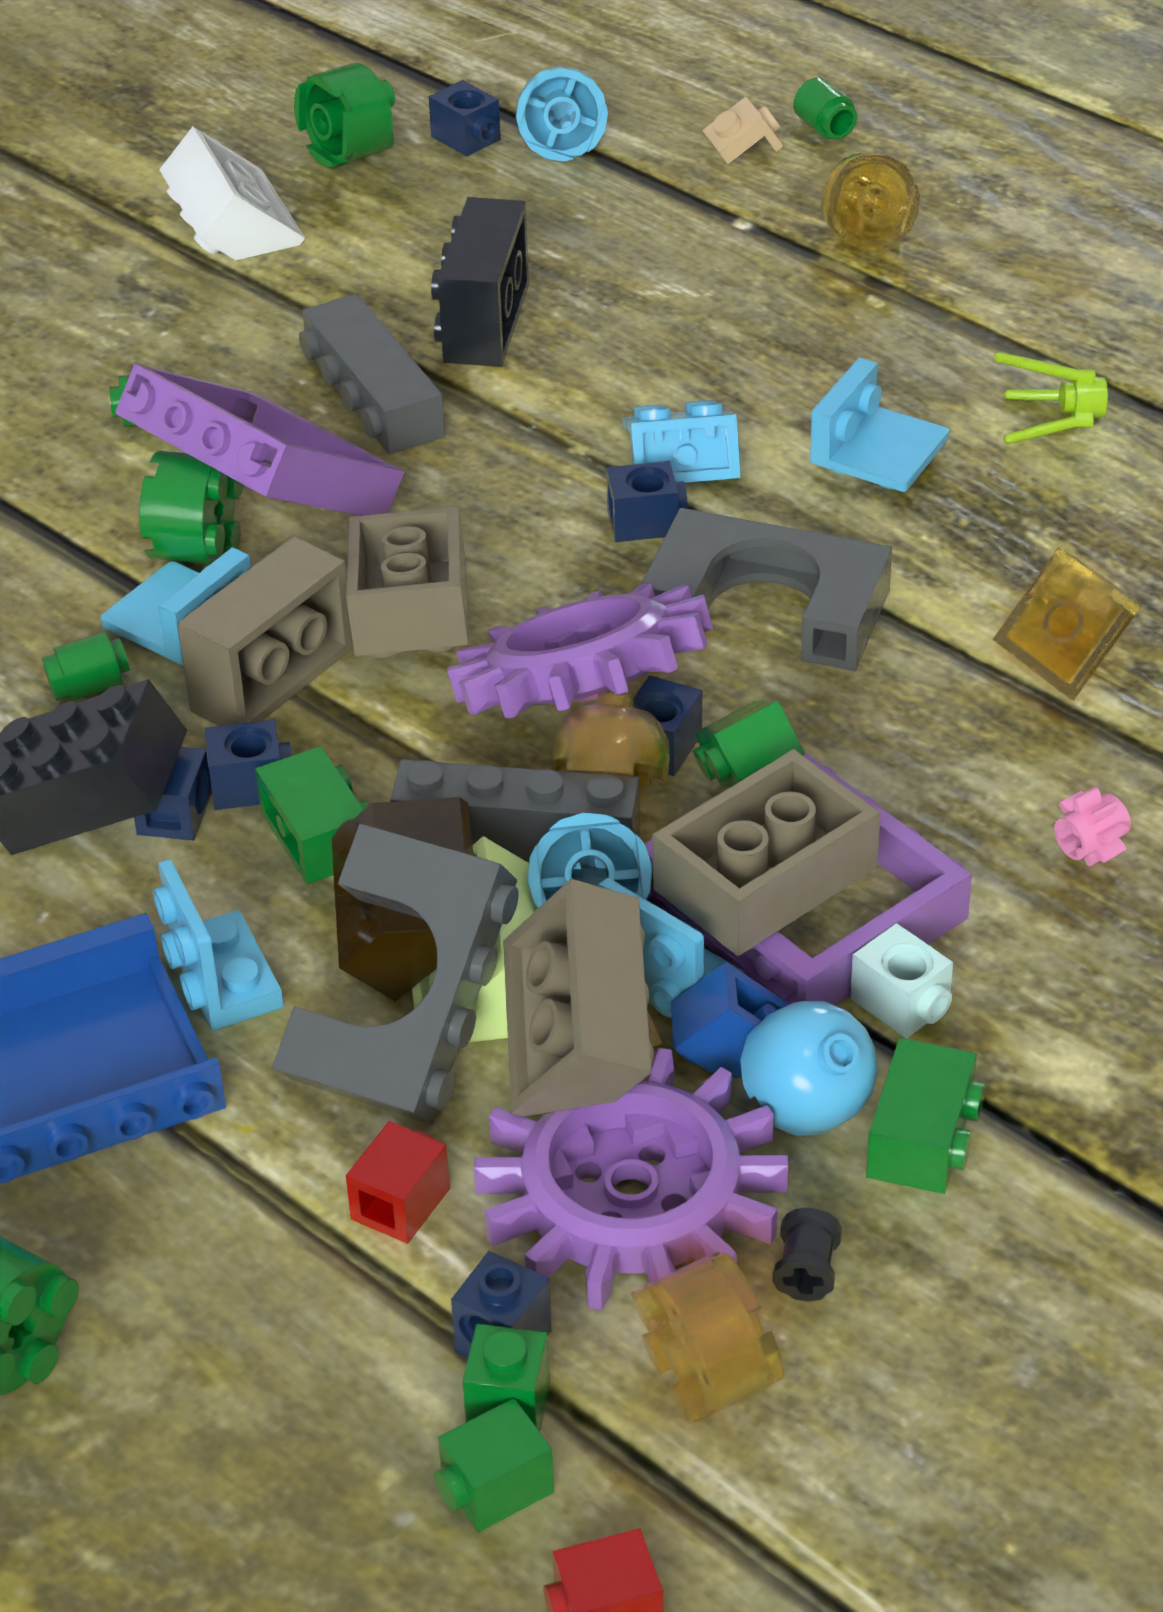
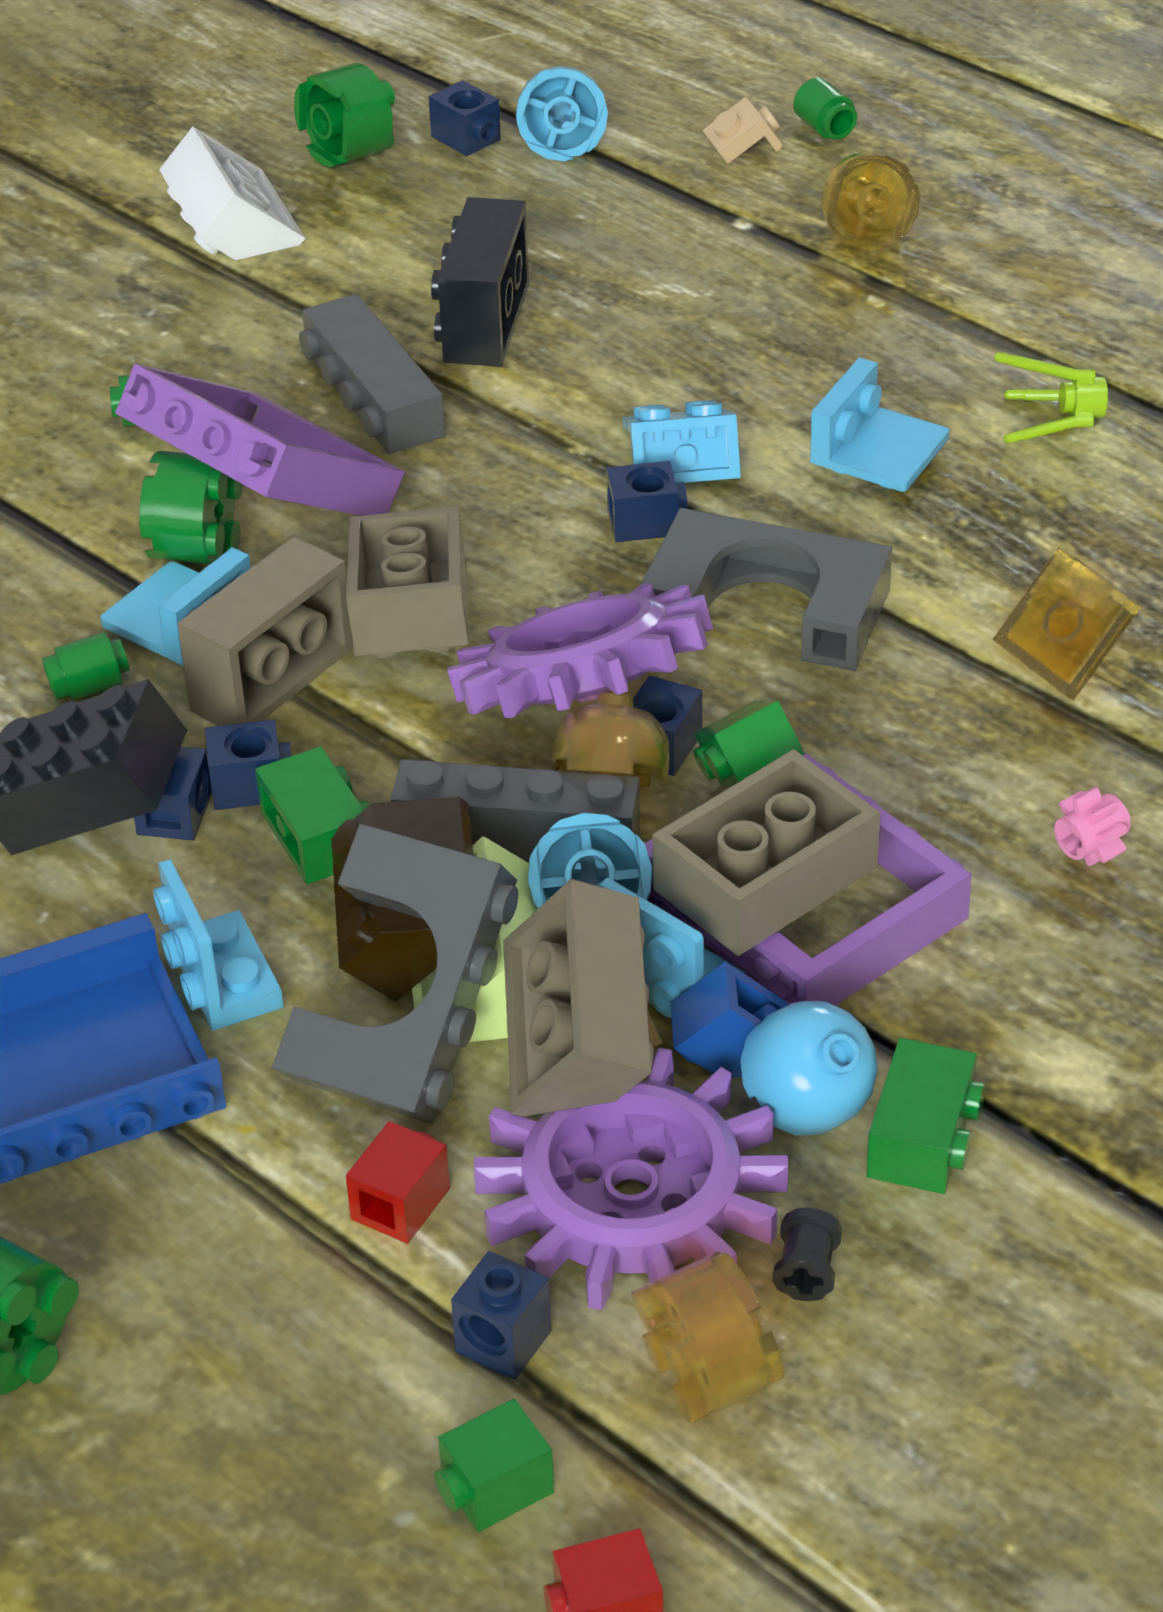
green brick [462,1324,550,1432] -> none
light aqua brick [850,923,953,1039] -> none

